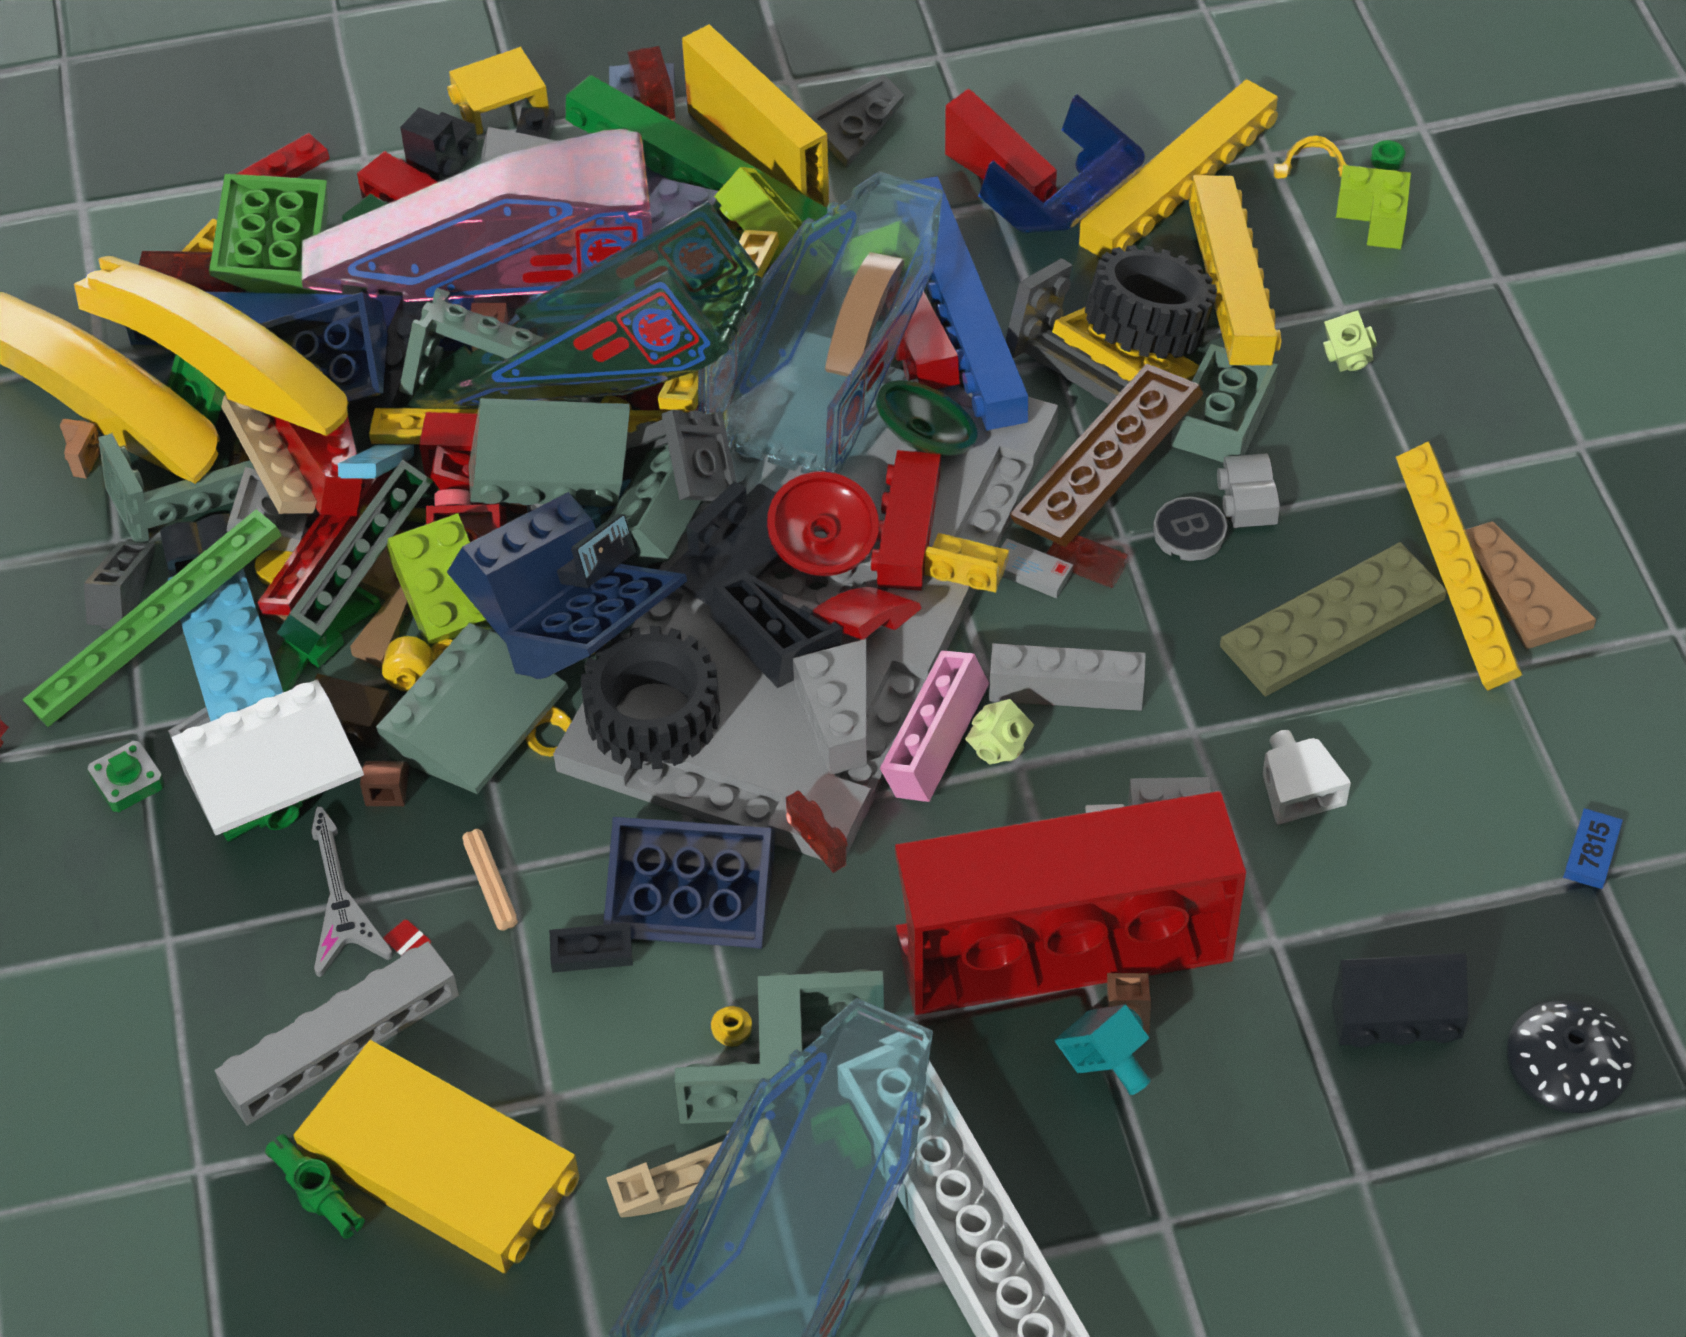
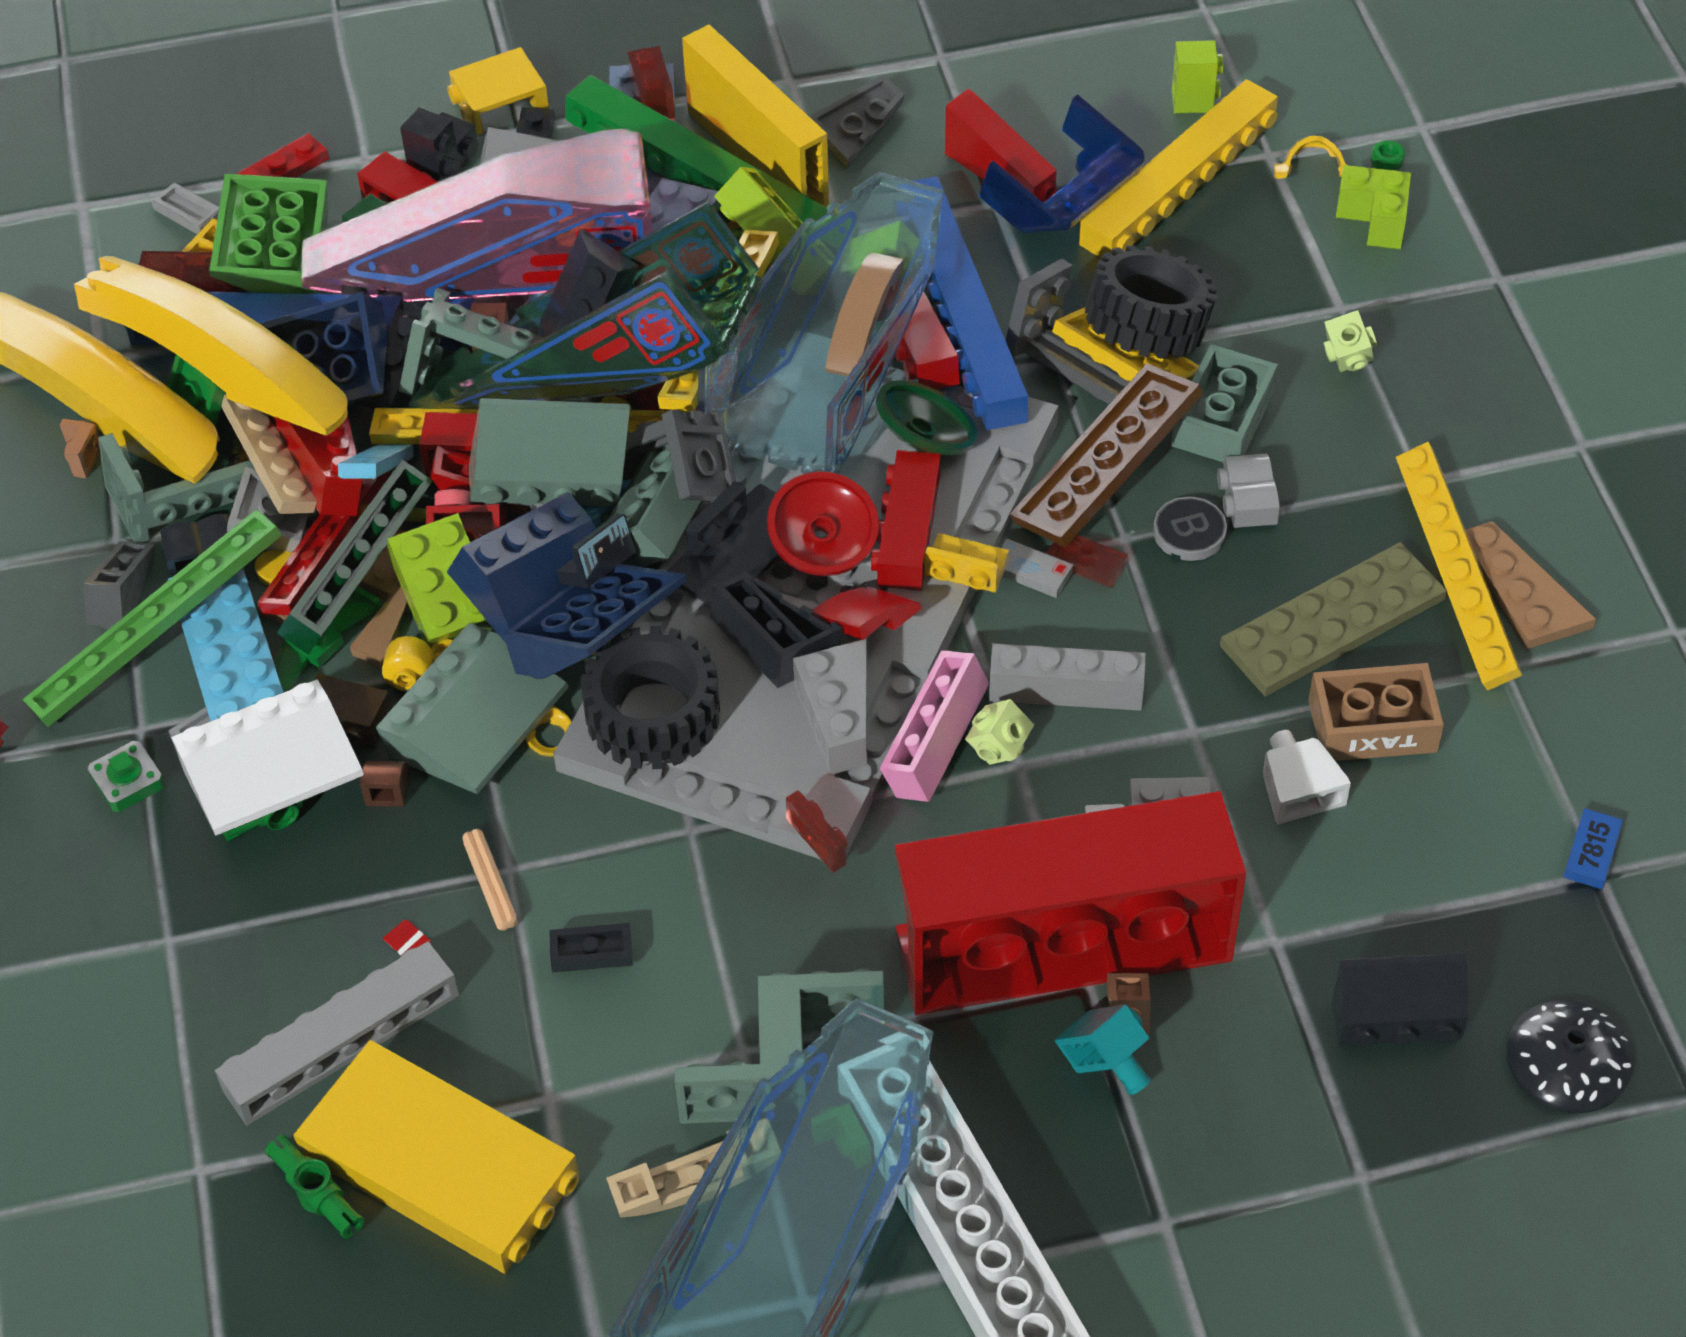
light grey piece [312,807,393,977] -> none
dark blue slope [603,817,776,949] -> none
yellow plate [711,1006,752,1047] -> none
yellow brick [1189,175,1281,366] -> none
none -> light grey tile [151,182,219,234]
none -> black slope [540,229,639,364]
none -> lime brick [1171,40,1223,113]
none -> medium nougat brick [1309,663,1444,761]

